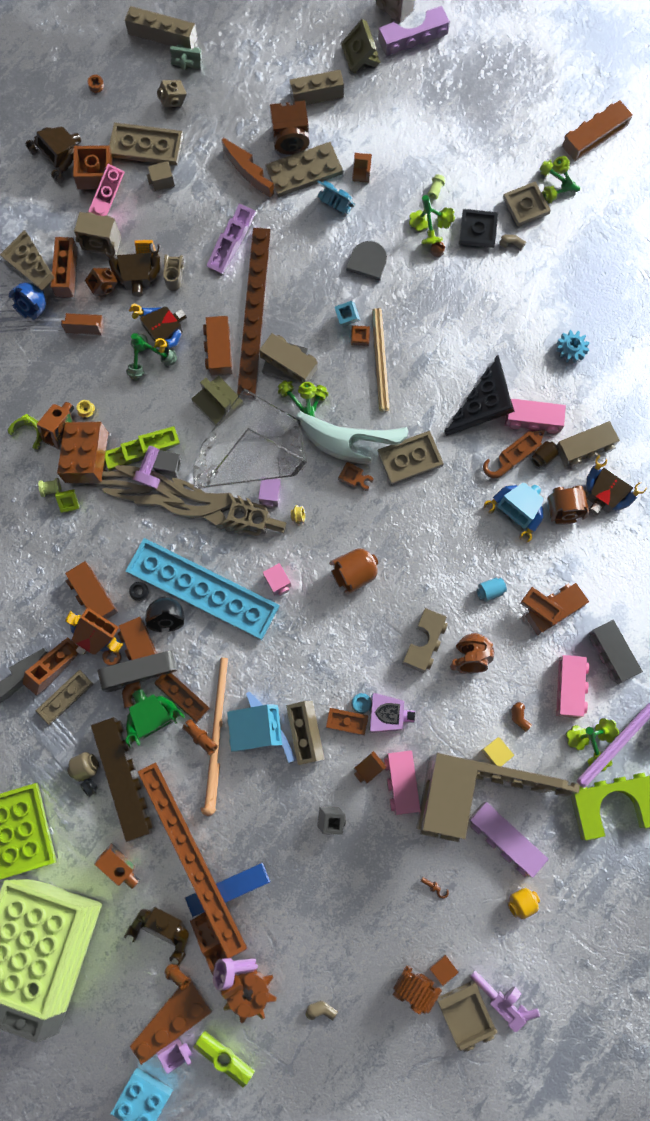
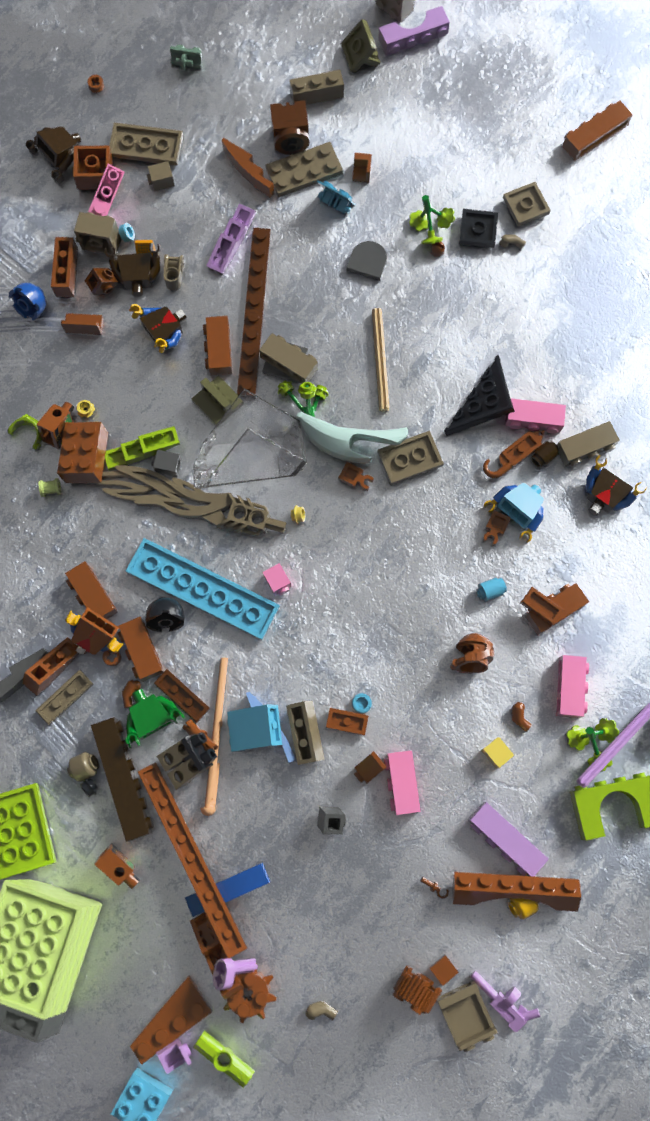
dark tan wing [0,230,55,290] -> none
lime plate [55,489,80,513] -> none
dark grey beam [97,650,178,692] -> none
dark brown torso [124,907,189,966] -> none
dark tan brick [125,6,197,49] -> none
plant [126,333,177,379] -> none
black plate [129,582,149,601] -> none
lavender piece [132,446,160,489] -> none
dark tan brick [157,80,187,107] -> none
dark orange pin [164,964,191,990] -> none
lavender brick [258,477,281,508] -> none
dark orange cylinder [329,548,379,595] -> none
medium azure brick [334,301,360,327] -> none
dark orange tile [351,326,370,346] -> none
lavender torso [369,693,415,733] -> none
dark tan arch [402,608,448,673] -> none
dark tan bracket [416,753,580,842] -> none
yellowish green pin [428,174,445,199] -> none
lime plant [539,156,581,204] -> none
dark orange brick [547,486,589,524] -> none
medium azure gear [556,330,590,363] -> none
dark grey brick [589,619,643,685] -> none
none -> medium azure tile [119,223,135,243]
none -> hips [157,732,217,790]
none -> dark orange arch [452,872,582,912]
none -> dark orange plate [483,510,511,546]

